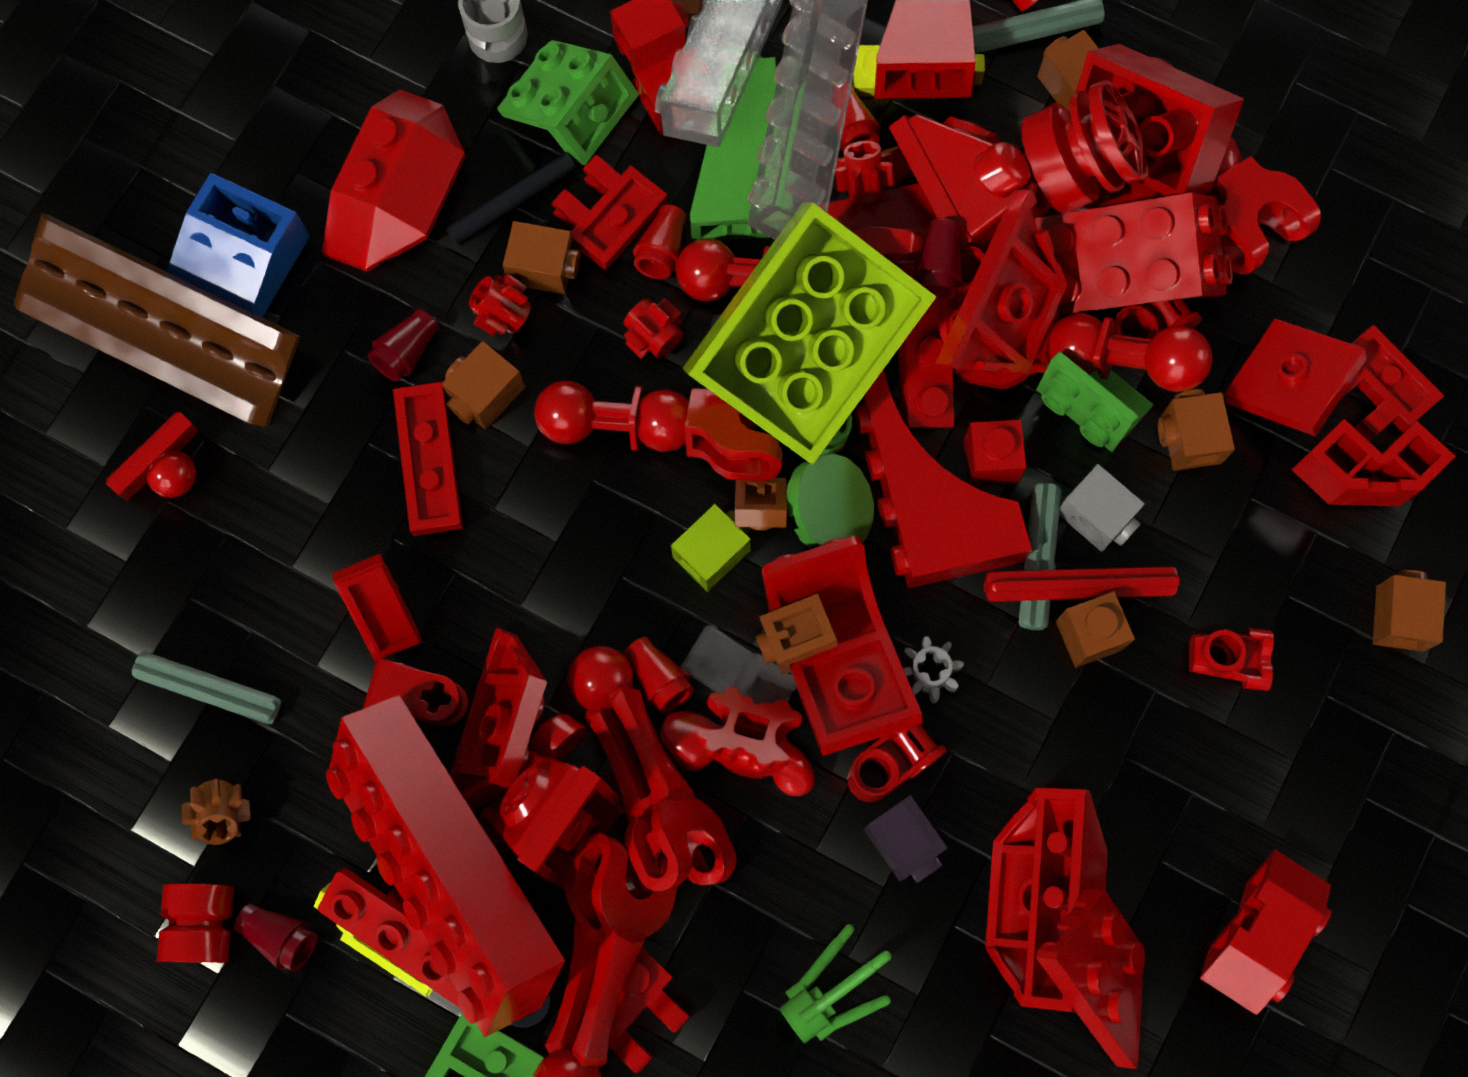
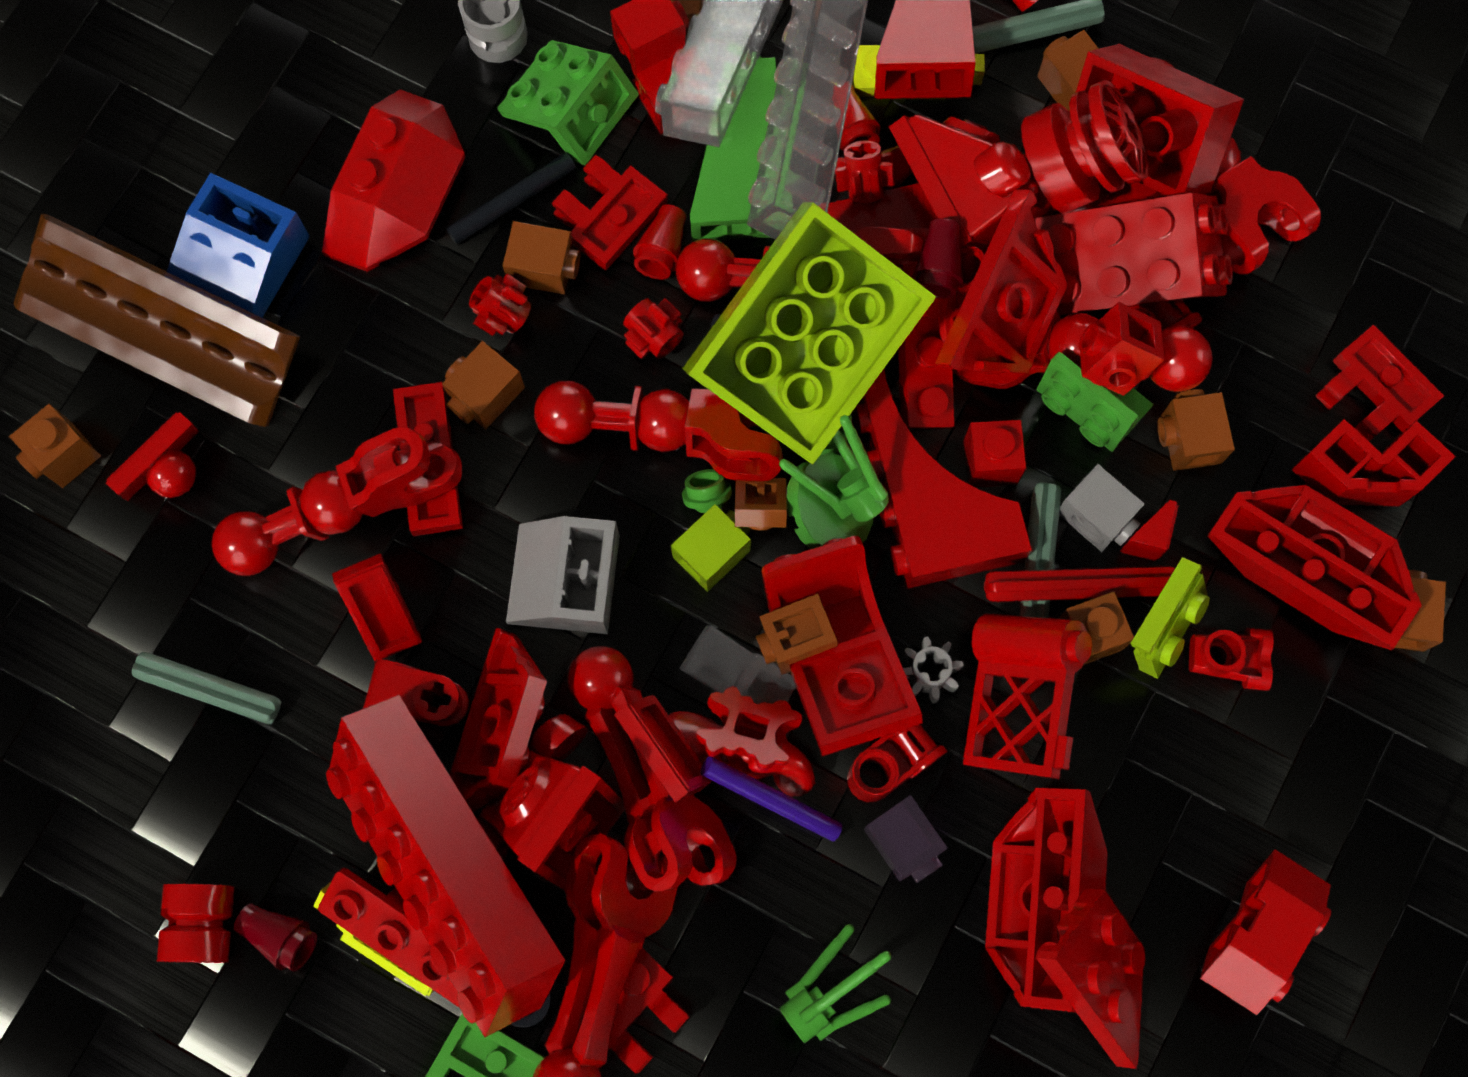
dark orange gear [182,779,250,845] -> none
dark red cone [368,309,439,381] -> none
red cone [623,637,694,714] -> none
red plate [1224,319,1367,437] -> none
none -> dark orange brick [9,403,101,488]
none -> red piece [212,427,462,576]
none -> light grey slope [506,516,620,634]
none -> red tile [614,695,712,803]
none -> bright green plate [682,469,732,513]
none -> dark purple bar [700,757,842,842]
none -> bright green plant [779,415,889,522]
none -> red piece [963,614,1092,779]
none -> red brick [1079,302,1164,396]
none -> red slope [1120,500,1178,561]
none -> lime plate [1131,557,1210,679]
none -> red wedge [1208,485,1422,650]

